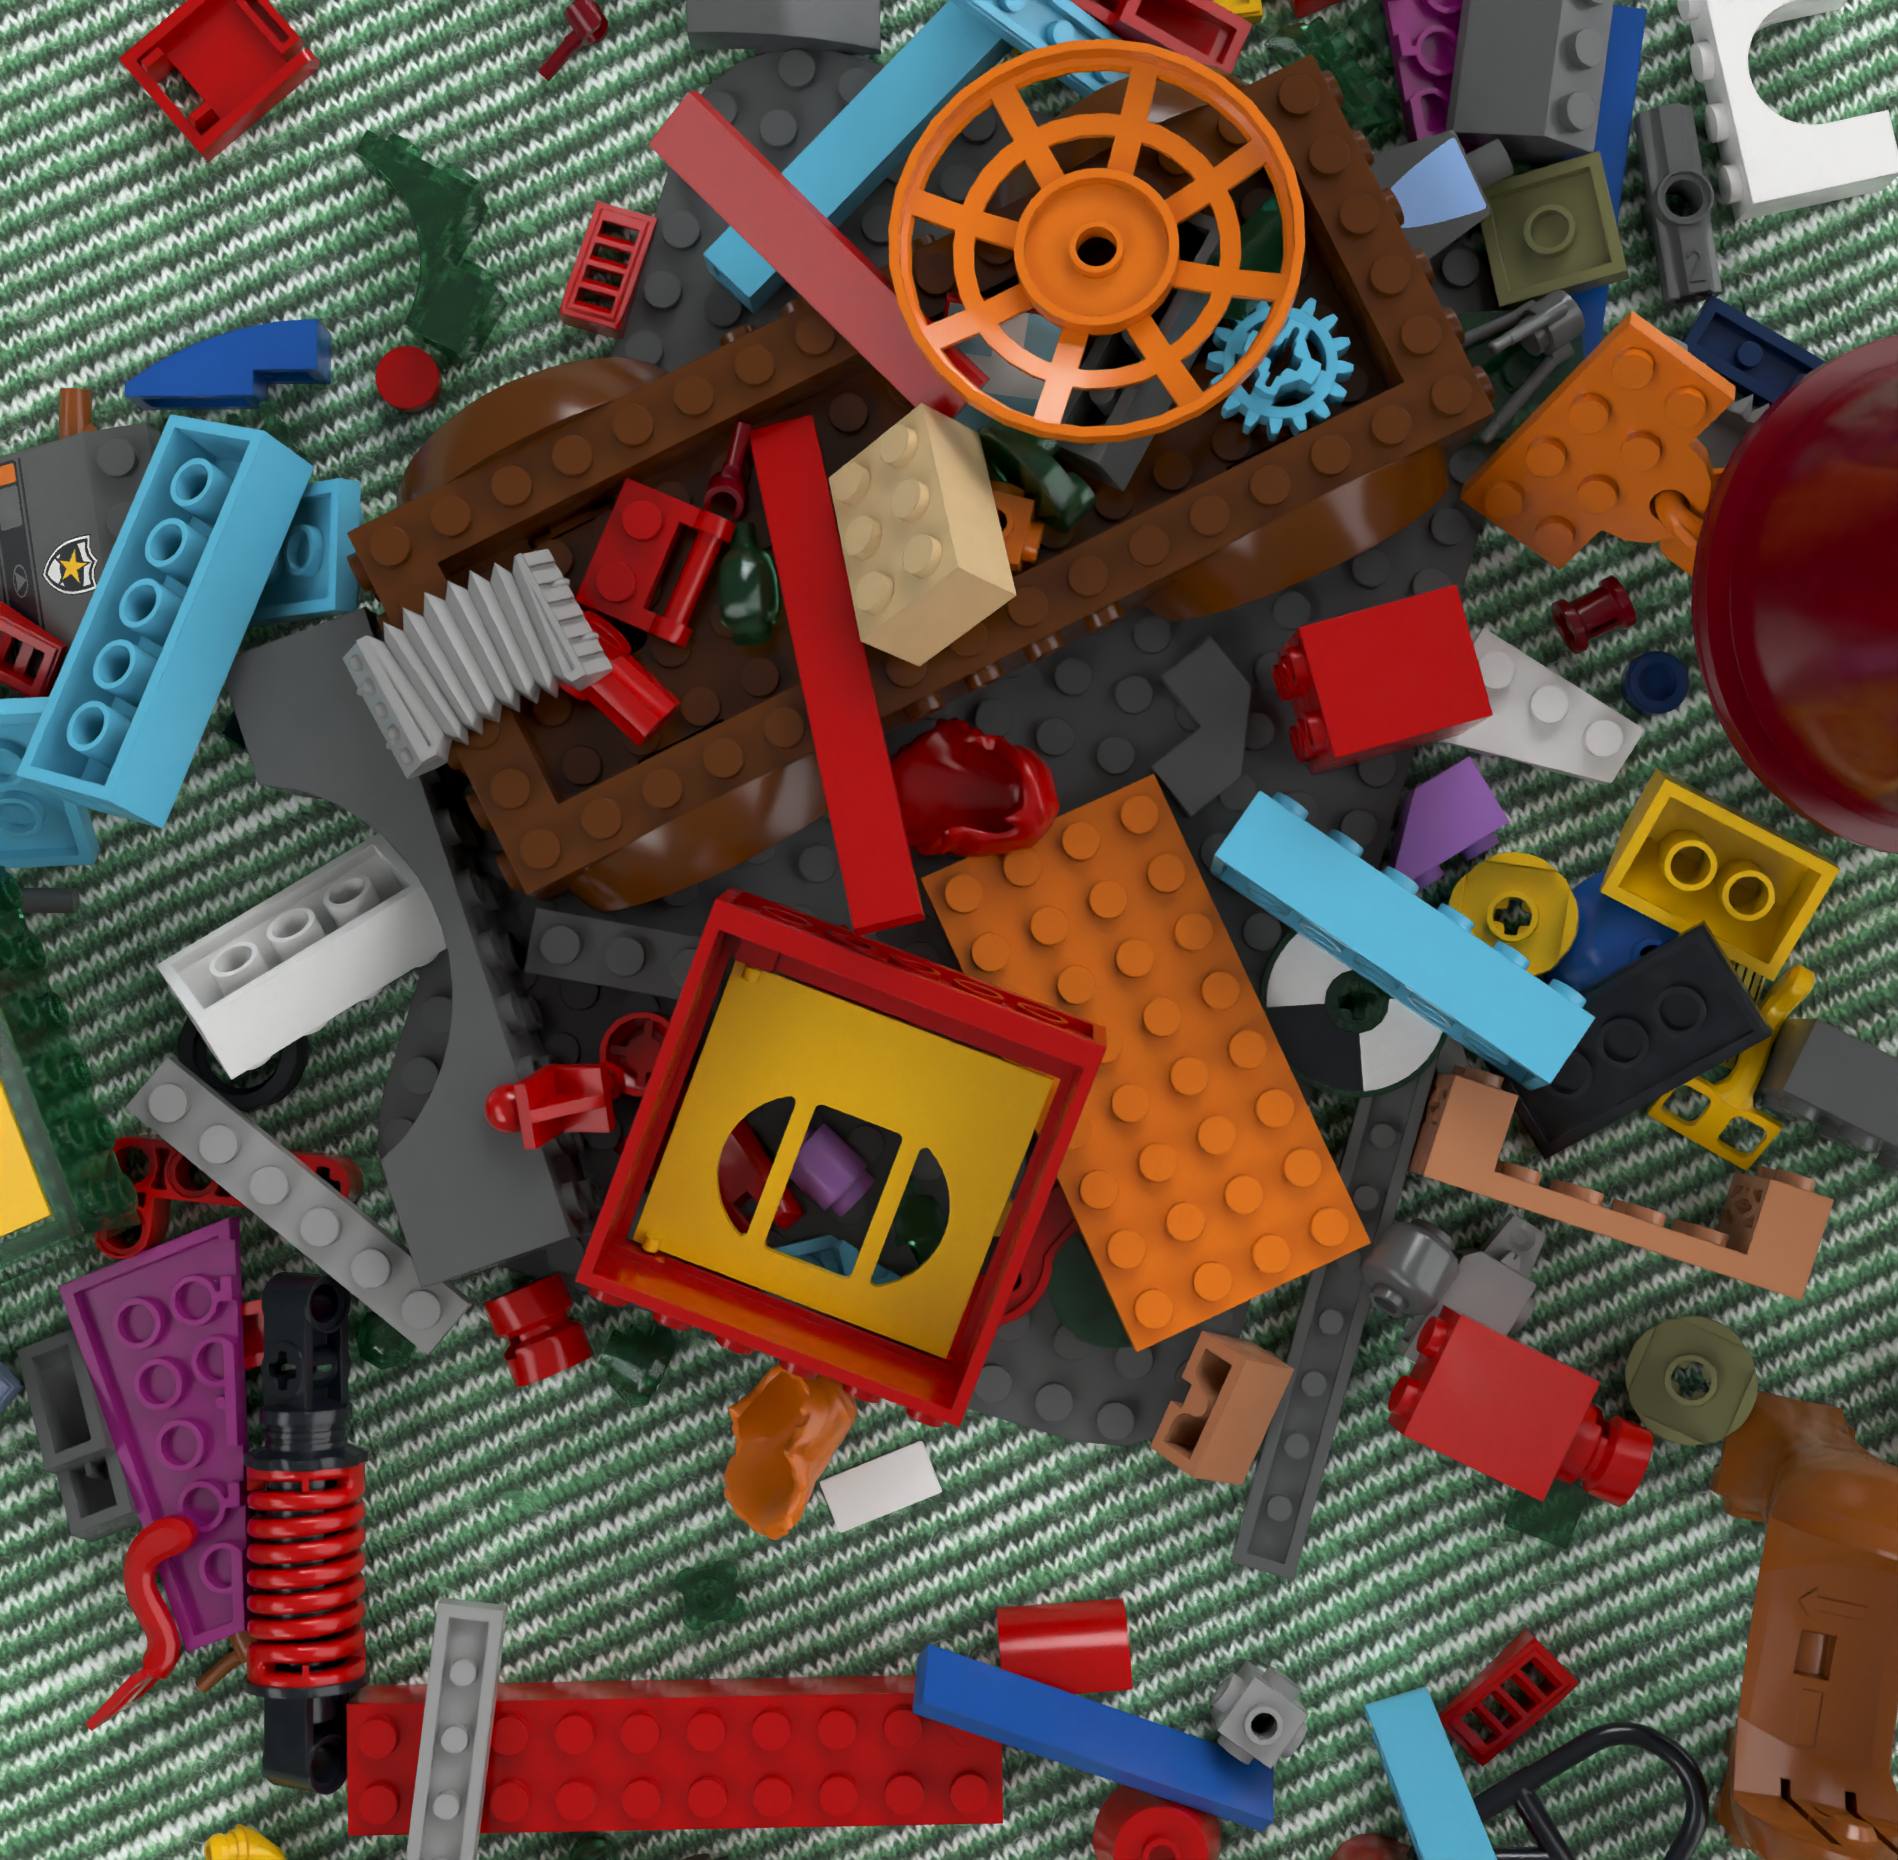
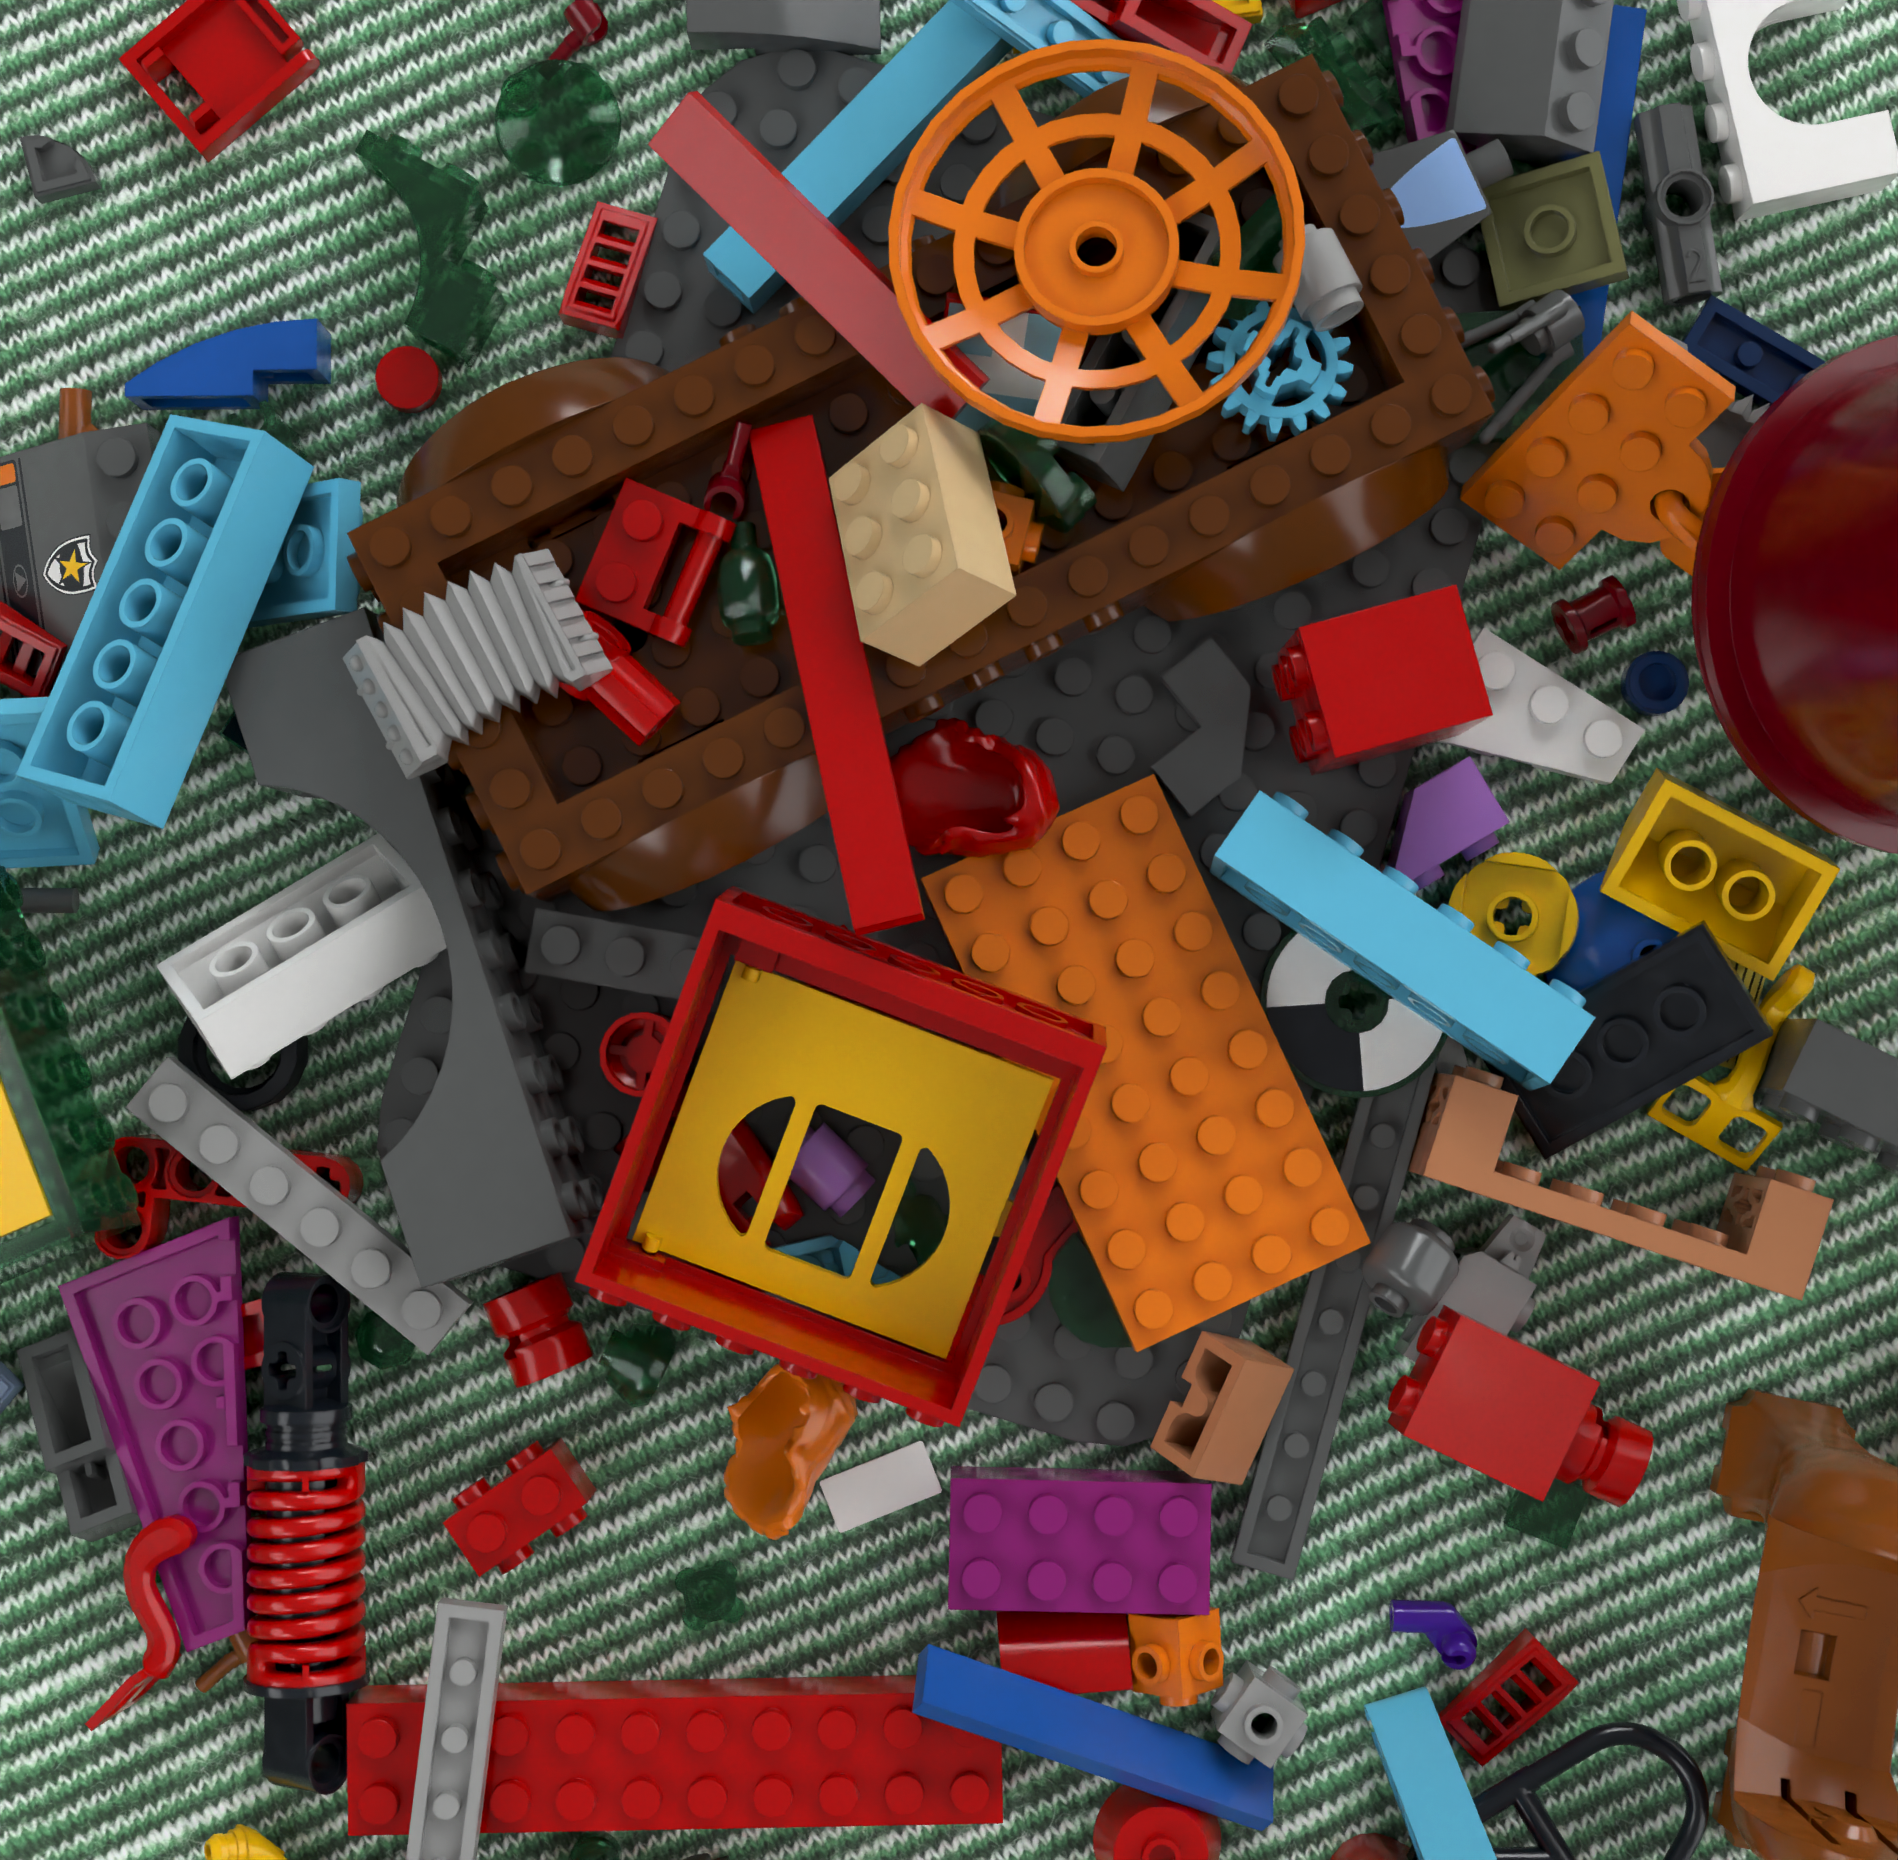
red piece [484,1061,626,1149] -> none
olive plate [1625,1315,1758,1446] -> none
none -> dark grey tile [20,135,102,204]
none -> red brick [443,1438,597,1577]
none -> clear green dish [495,59,621,187]
none -> magenta brick [948,1466,1212,1615]
none -> orange brick [1128,1607,1224,1707]
none -> light grey brick [1273,224,1364,332]
none -> dark purple arm [1389,1599,1478,1670]

